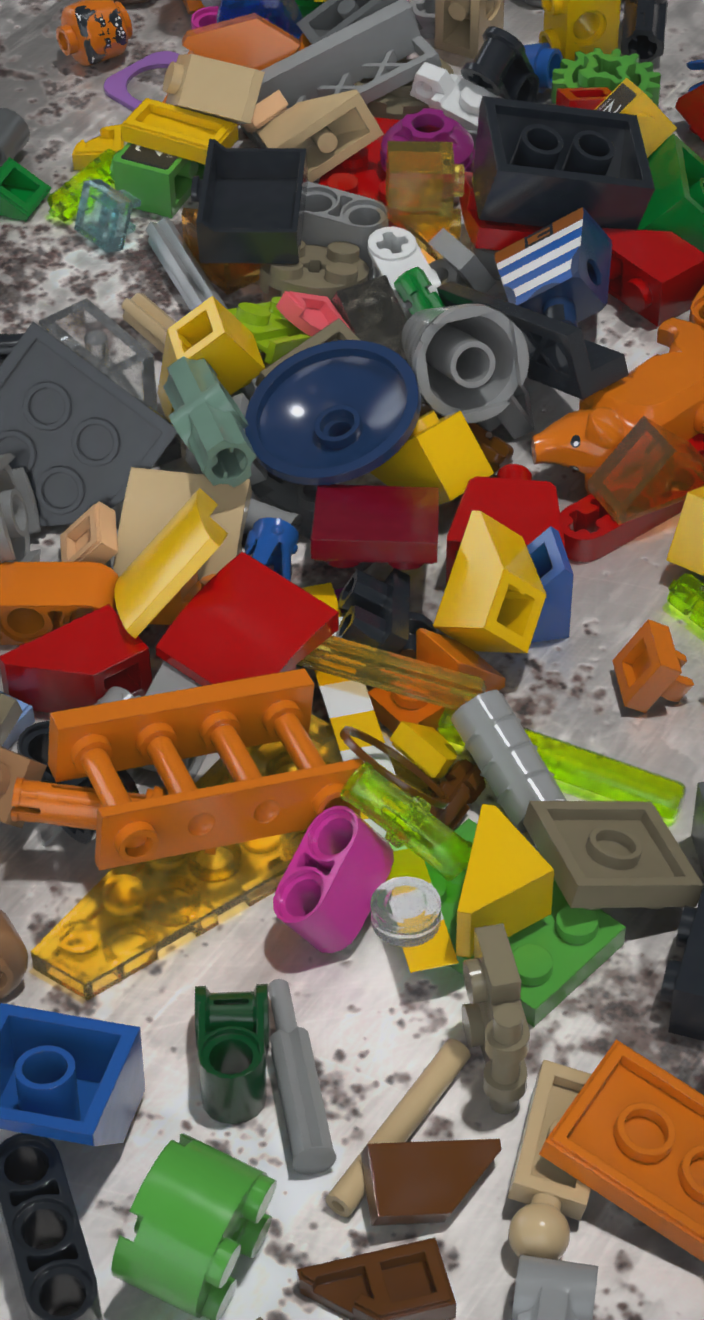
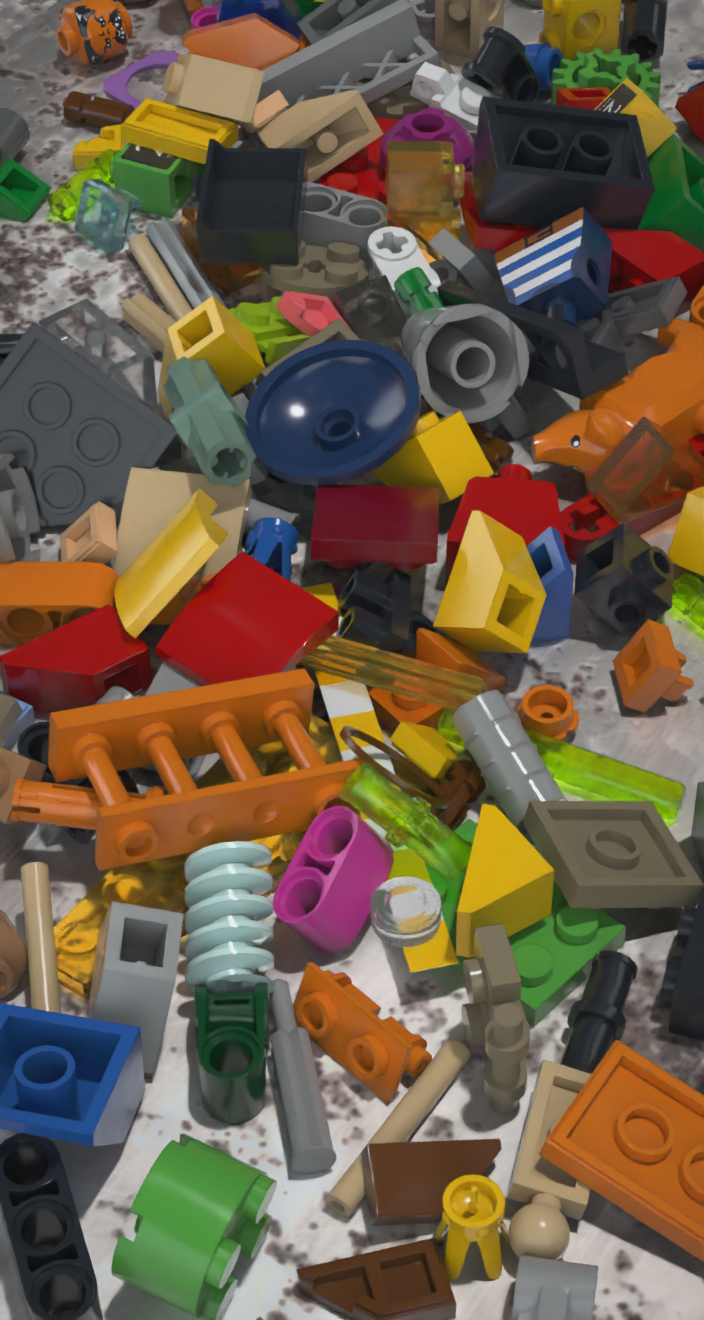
none -> tan bar [20,862,61,1013]
none -> reddish brown axle [62,91,134,128]
none -> light grey slope [87,901,184,1079]
none -> tan bar [128,234,193,322]
none -> light aqua piece [184,841,275,995]
none -> orange hinge [293,962,432,1104]
none -> yellow piece [432,1174,509,1280]
none -> orange plate [517,685,579,745]
none -> black pin [560,950,638,1074]
none -> black brick [574,523,674,636]
none -> flat silver tile [577,277,687,350]

